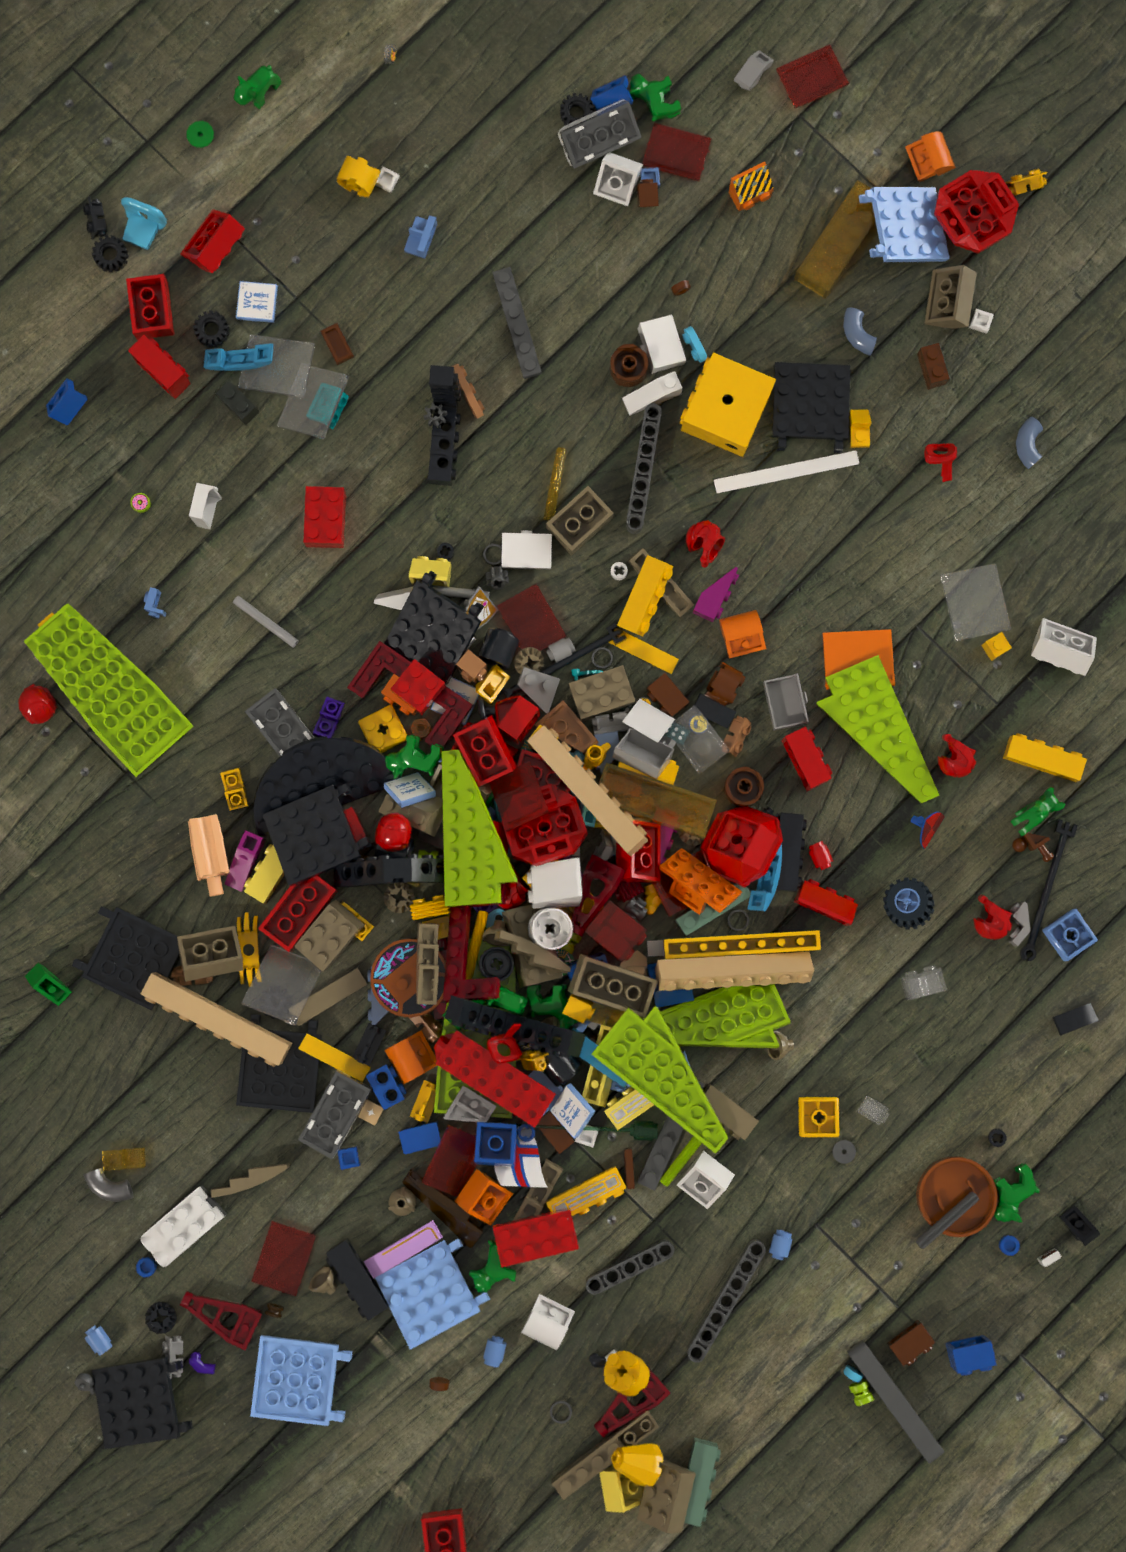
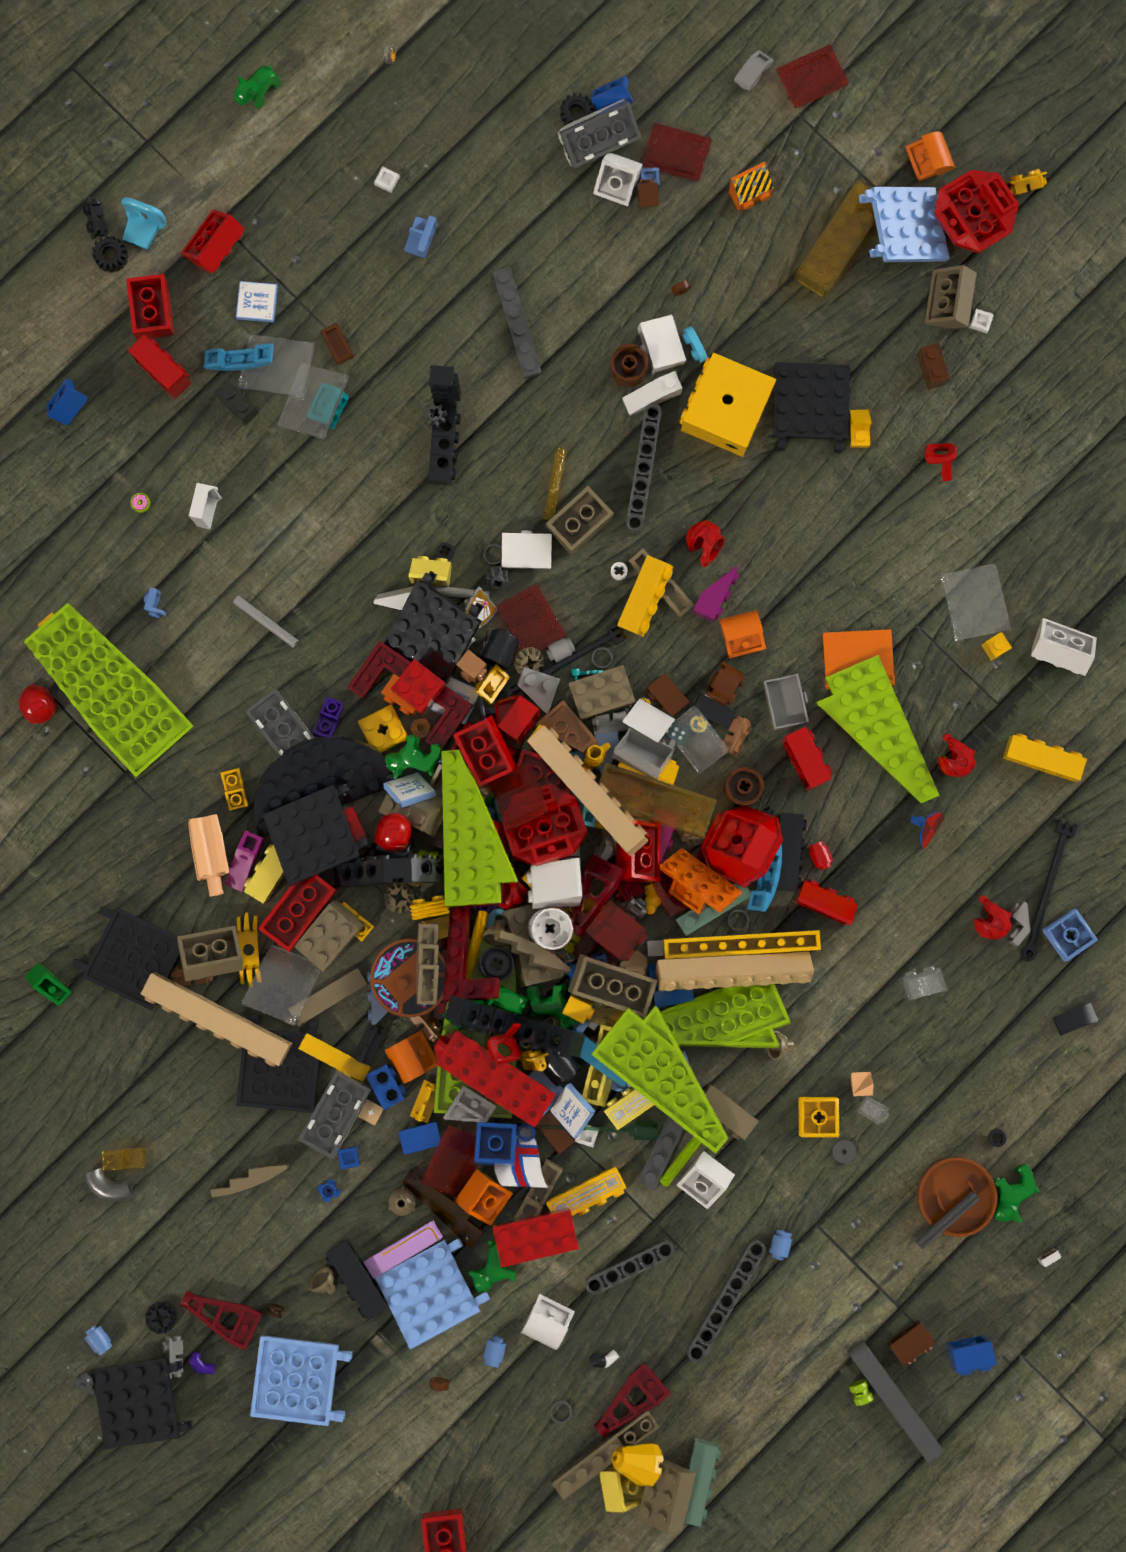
blue tile [136,1257,157,1277] -> none
white piece [140,1185,227,1267] -> none
green piece [186,121,214,148] -> none
black tyre [194,310,230,348] -> none
clear red piece [251,1221,316,1297] -> none
red brick [303,486,346,548] -> none
yellow brick [336,156,381,197] -> none
medium nougat wing [450,364,485,419] -> none
yellow brick [604,1351,650,1396] -> none
yellow sticker [608,628,679,674] -> none
reddish brown tile [624,1148,635,1189] -> none
green animal [629,74,681,122] -> none
white sticker [714,451,859,493] -> none
sand blue cylinder [843,308,877,356] -> none
medium azure tile [843,1365,864,1383] -> none
black wheel [883,877,935,930] -> none
blue tile [999,1235,1020,1256] -> none
green animal [1011,787,1066,836] -> none
reddish brown piece [1012,833,1054,862] -> none
sand blue cylinder [1016,417,1043,469] -> none
black slope [1060,1205,1101,1246] -> none
none -> blue plate [317,1179,340,1202]
none -> light nougat slope [851,1072,873,1096]

